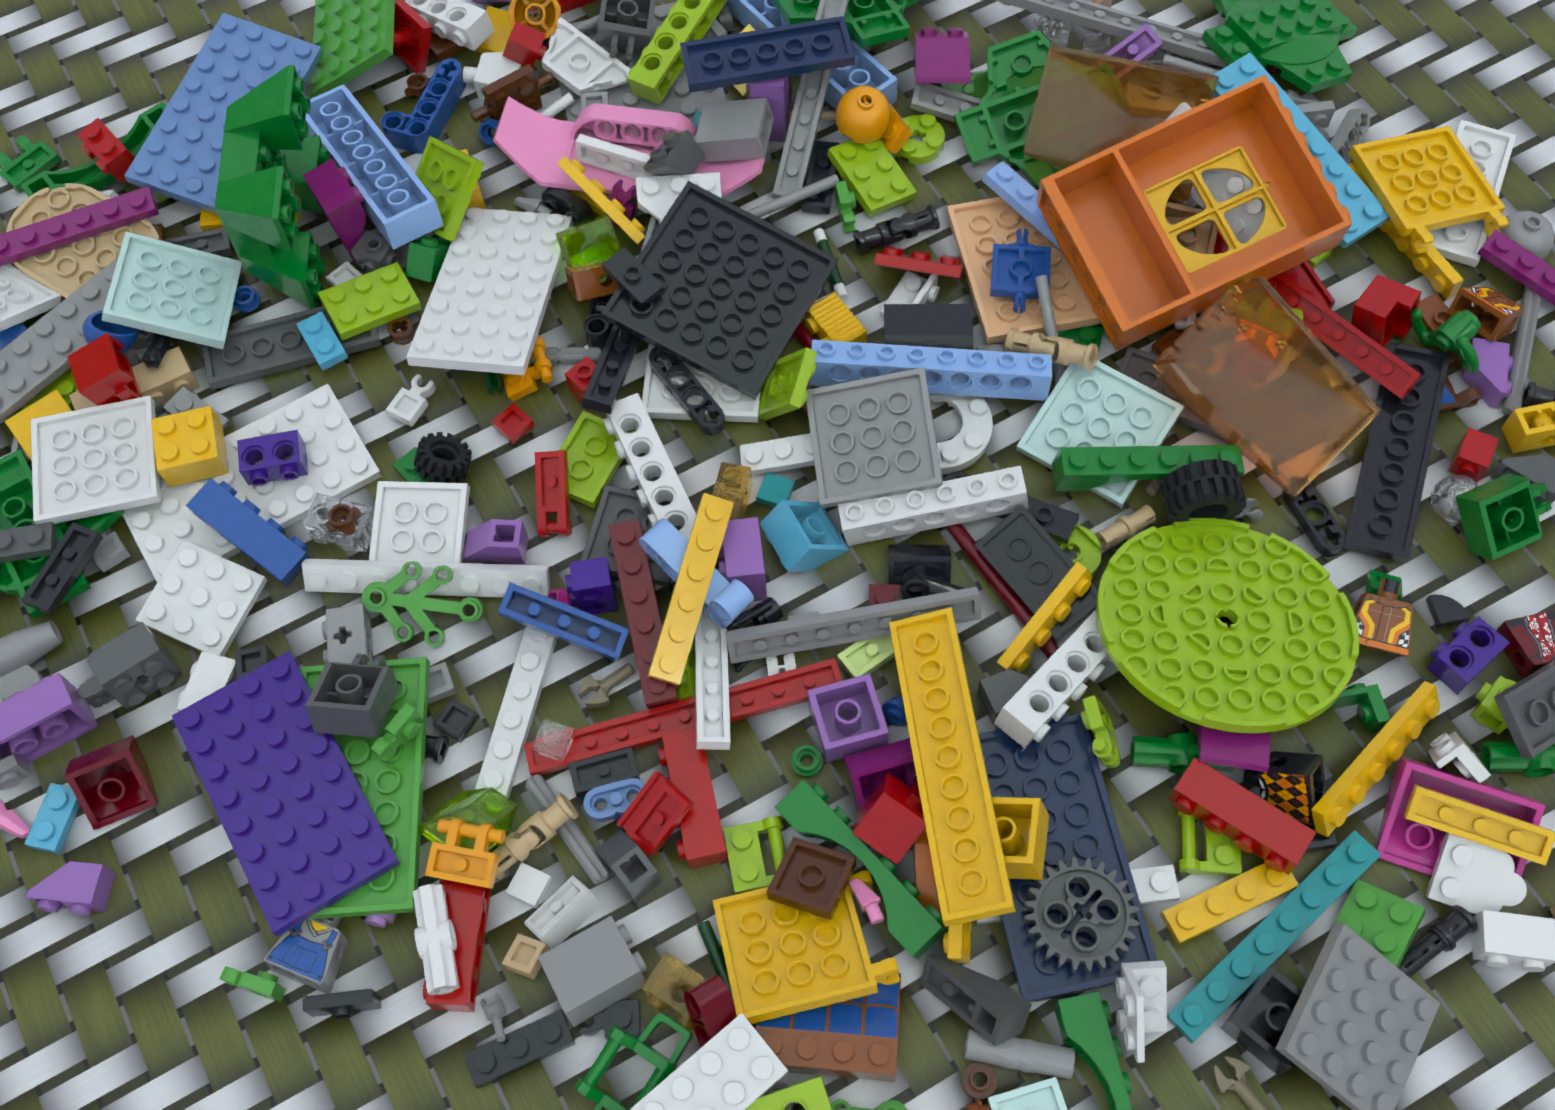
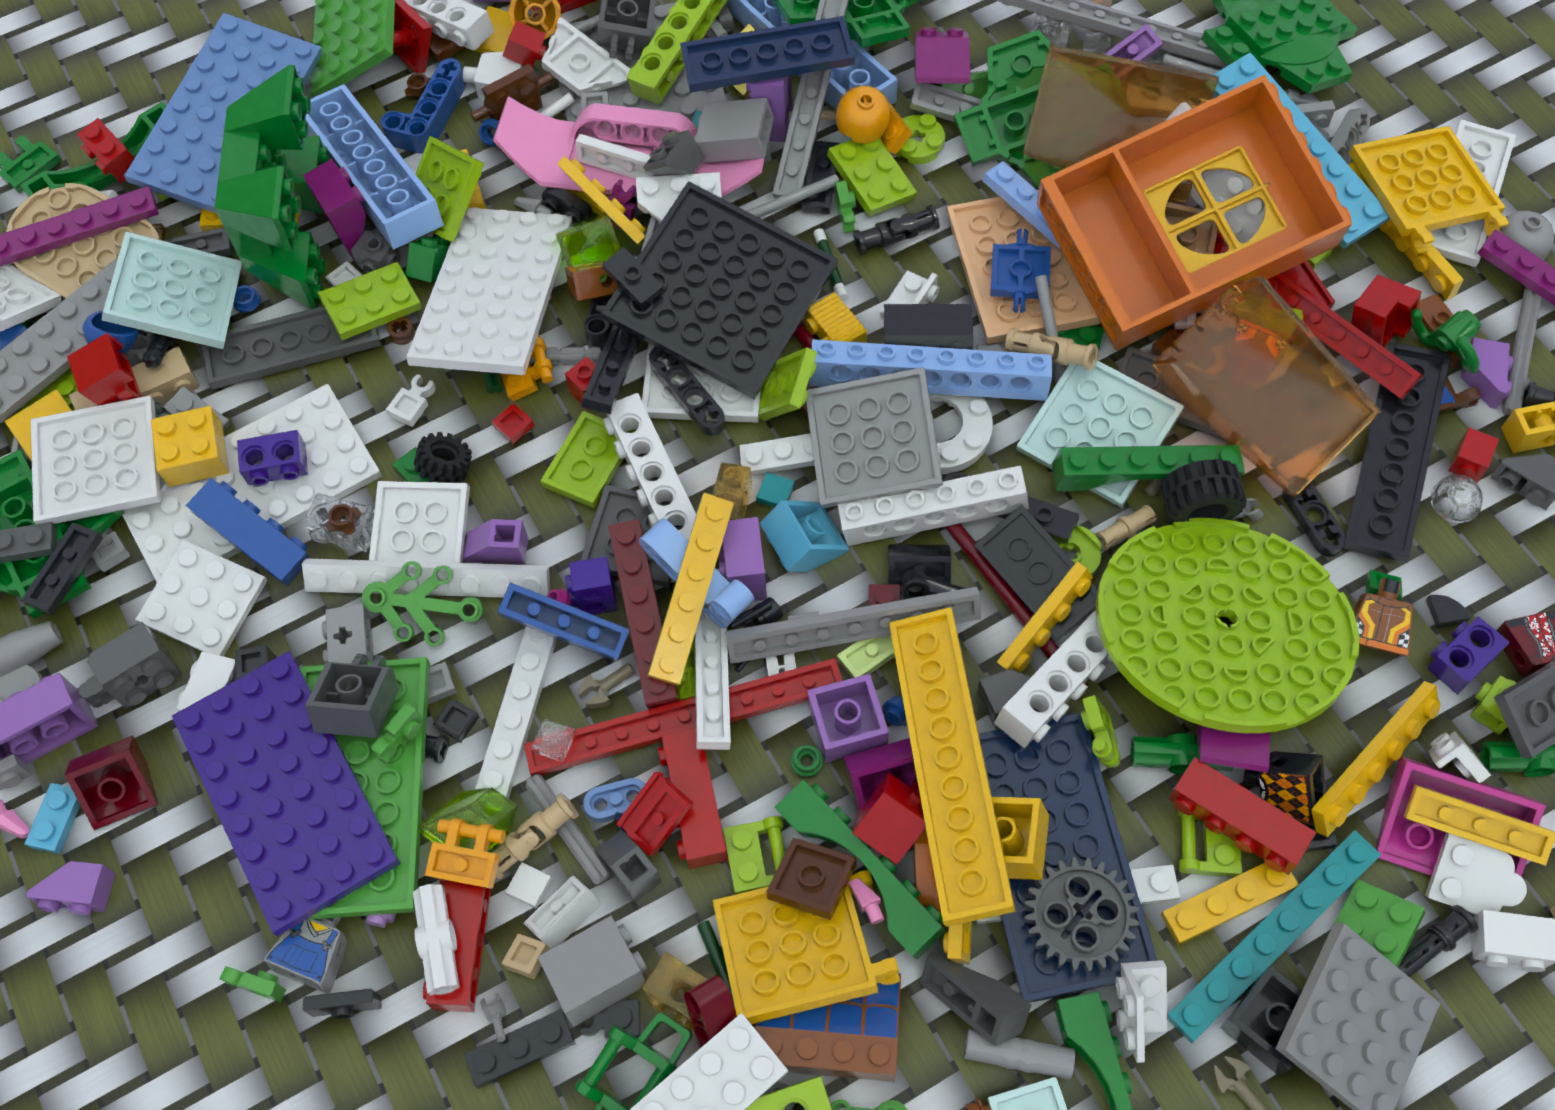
medium azure plate [296,311,348,371] -> none
red plate [534,450,572,538] -> none
black plate [568,747,640,797] -> none
red plate [874,246,964,278] -> none
reddish brown plate [961,1062,998,1100] -> none
green bracket [1327,683,1390,734] -> none
dark orange torso [1447,287,1524,342] -> none
green hinge [1455,473,1552,560] -> none

